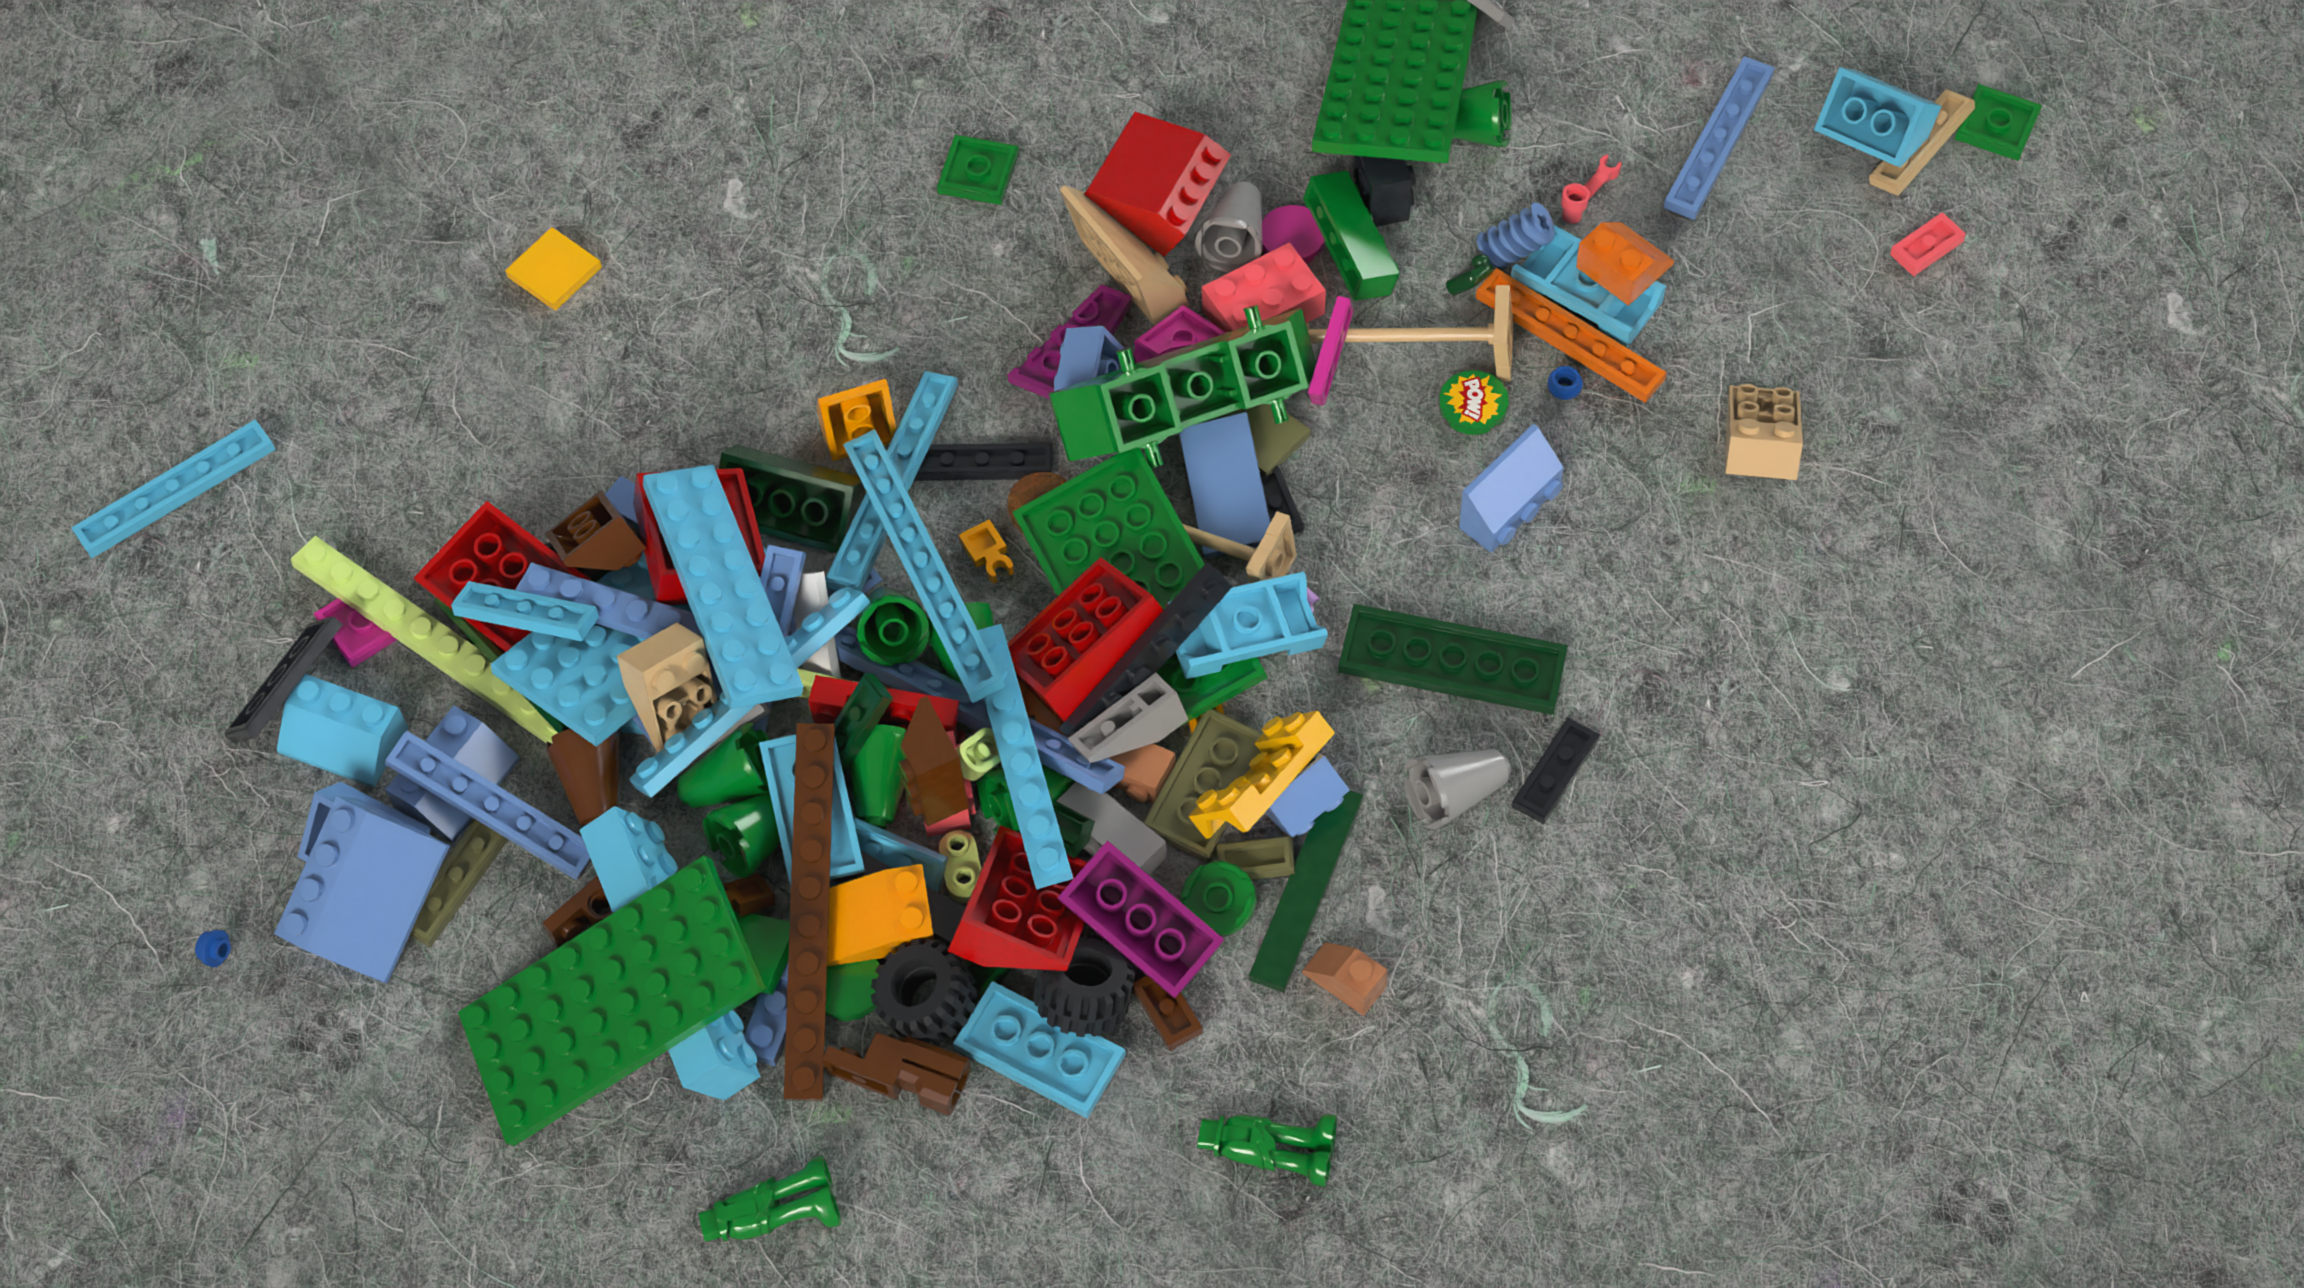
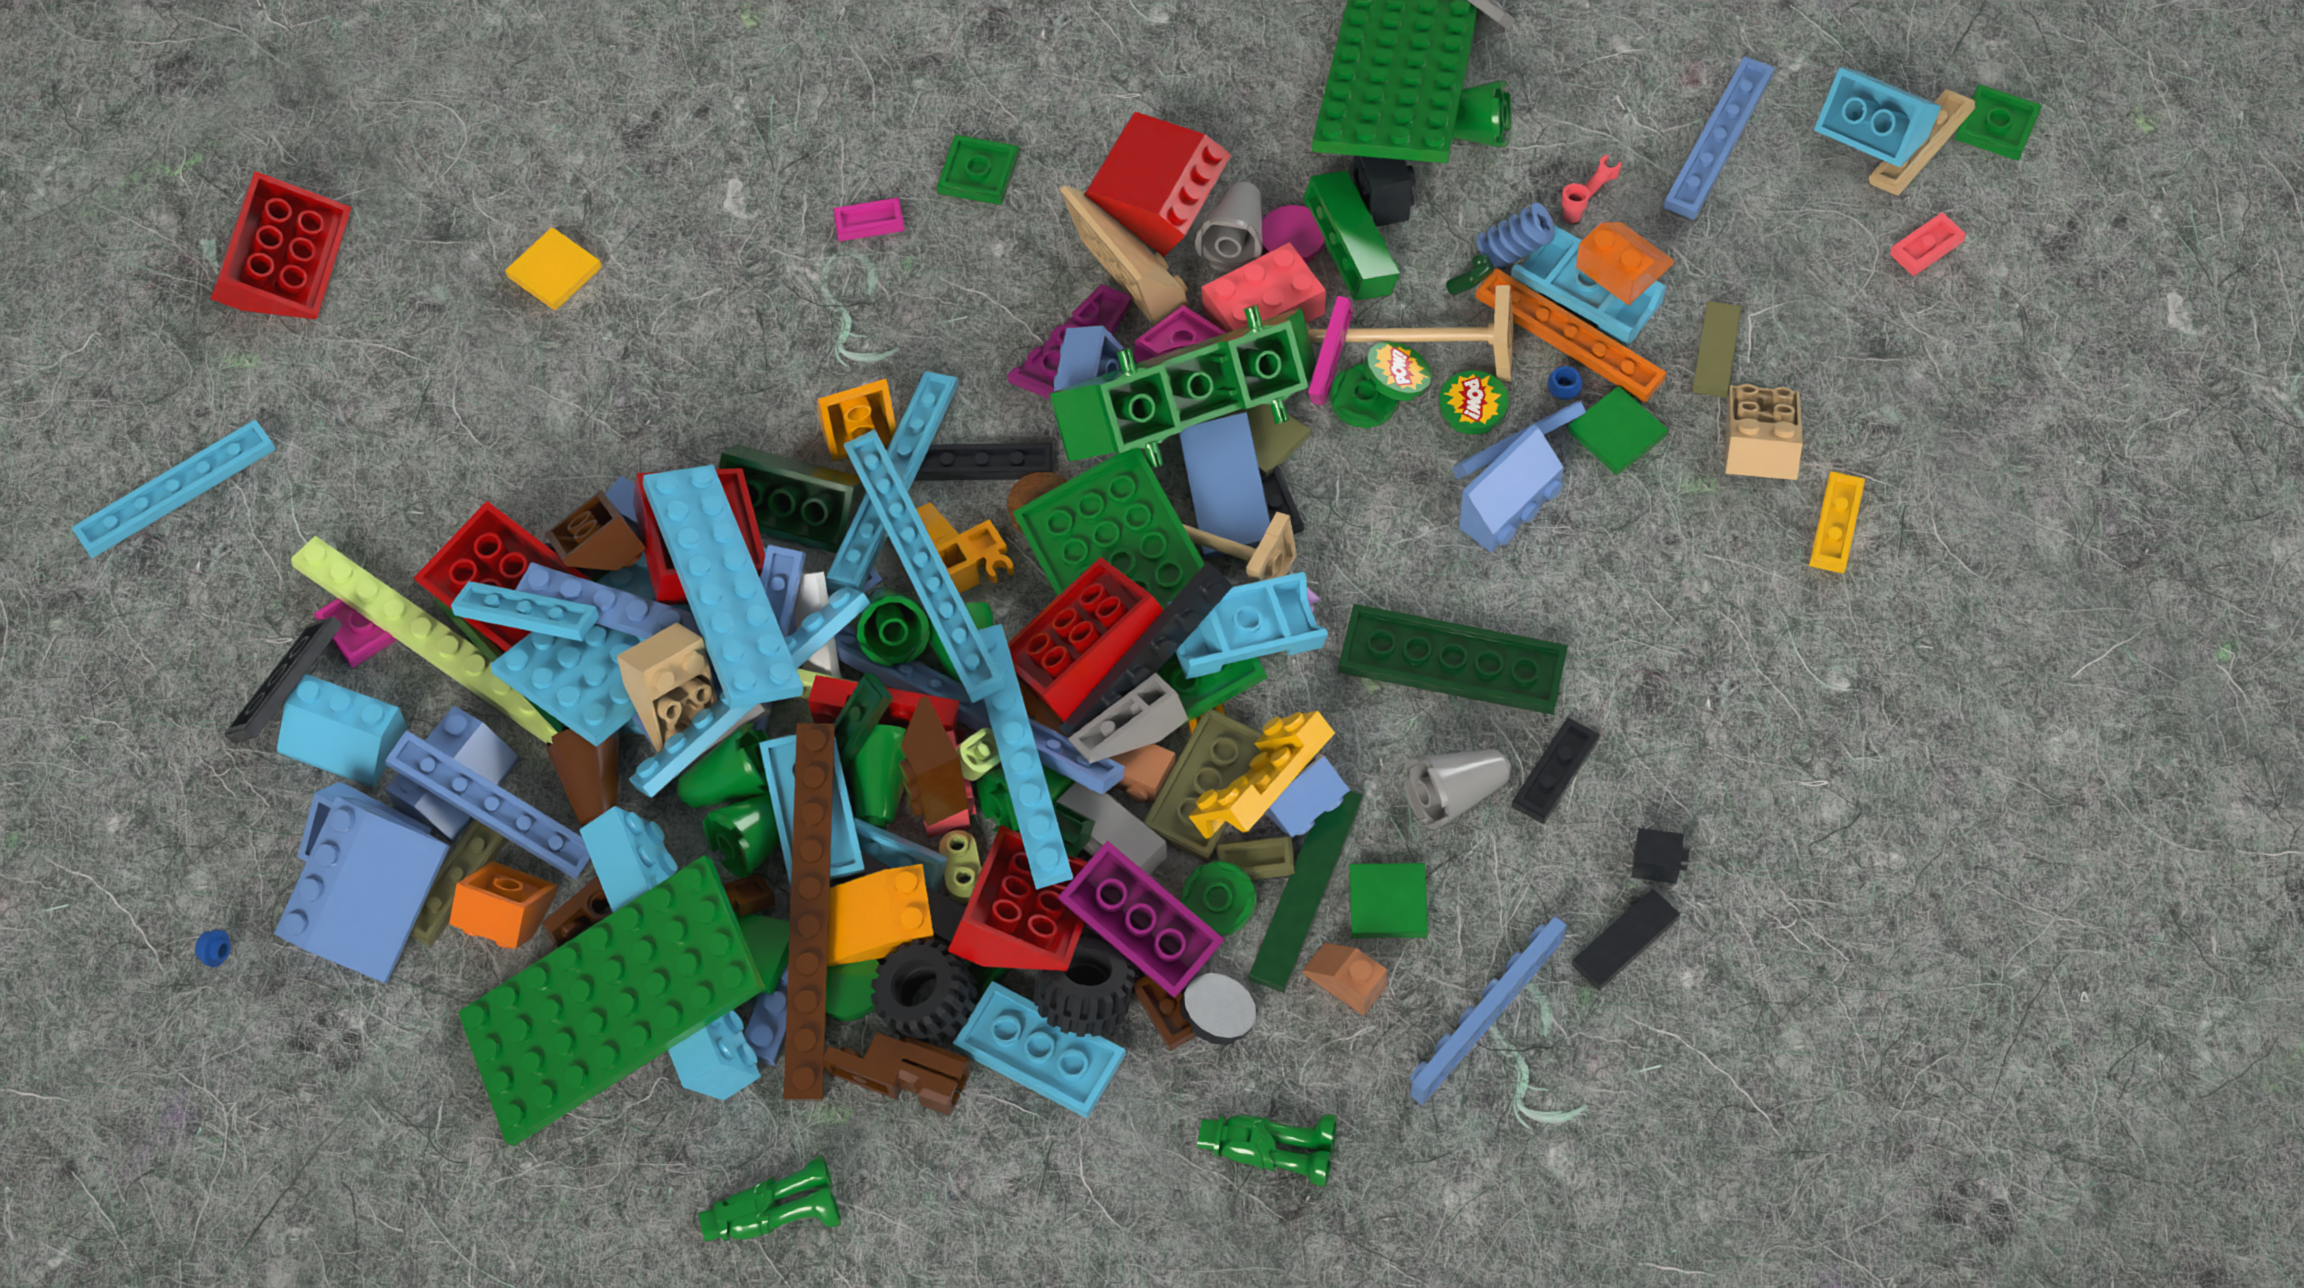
none -> red slope [210,171,352,319]
none -> orange slope [449,861,558,949]
none -> dark pink tile [833,197,905,242]
none -> light orange slope [916,502,980,594]
none -> tile [1180,973,1256,1045]
none -> green tile [1330,364,1399,428]
none -> green tile [1349,863,1428,938]
none -> tile [1363,341,1432,401]
none -> medium blue plate [1410,916,1567,1106]
none -> medium blue tile [1452,401,1586,479]
none -> green tile [1568,386,1668,476]
none -> black tile [1572,889,1680,991]
none -> black brick [1631,828,1689,884]
none -> olive tile [1692,301,1741,398]
none -> yellow tile [1809,471,1865,574]

